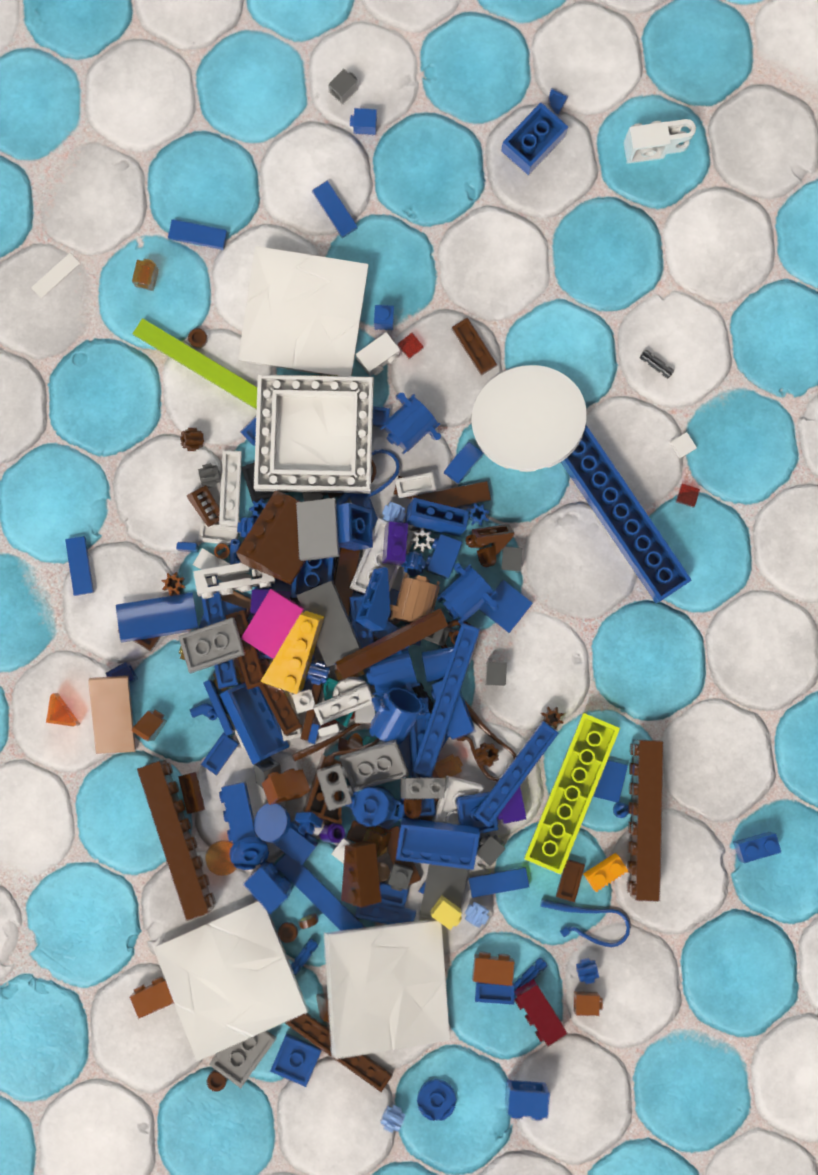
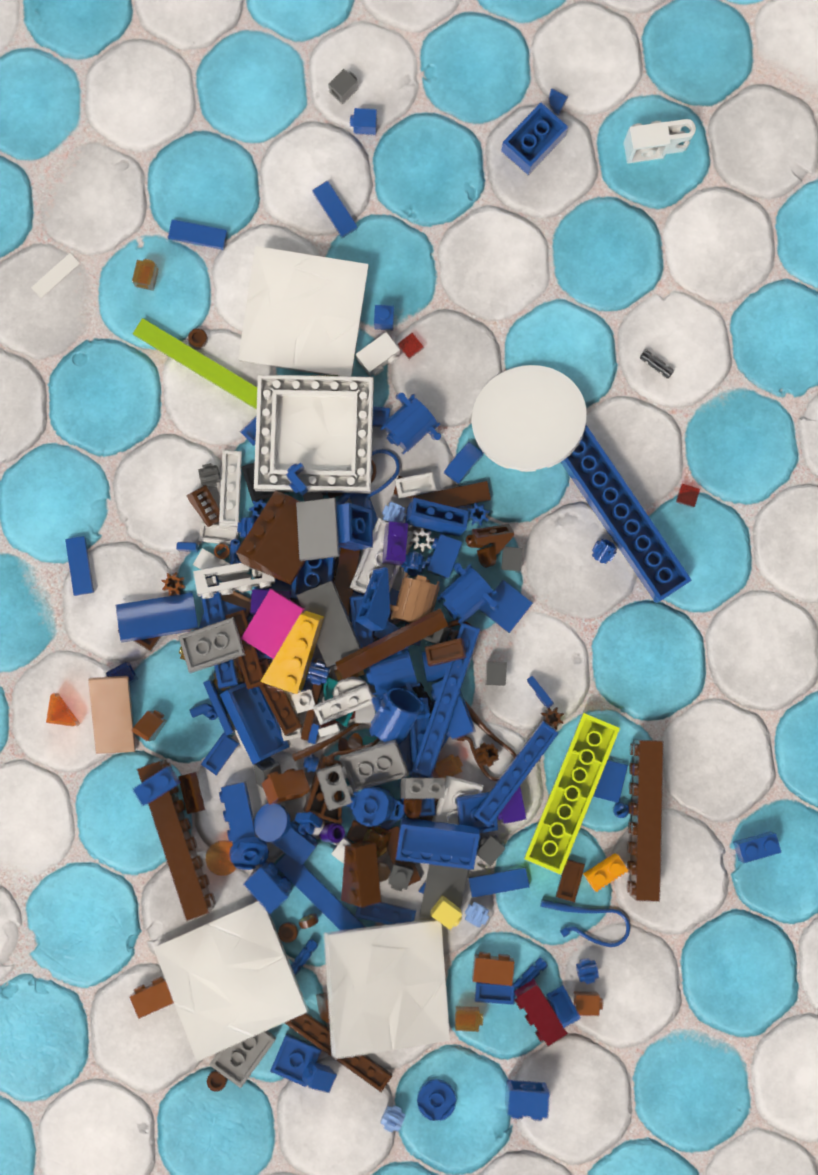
reddish brown gear [180,428,204,451] -> none
blue tile [380,882,409,908] -> none
reddish brown tile [451,318,497,376] -> none
white tile [670,432,697,459] -> none
none -> blue brick [132,766,181,806]
none -> blue bracket [286,463,308,496]
none -> blue brick [302,1061,337,1093]
none -> blue plate [303,754,318,773]
none -> reddish brown tile [425,638,467,667]
none -> clear orange brick [455,1006,483,1032]
none -> blue tile [527,676,554,708]
none -> blue tile [546,985,581,1028]
none -> blue gear [592,539,617,564]

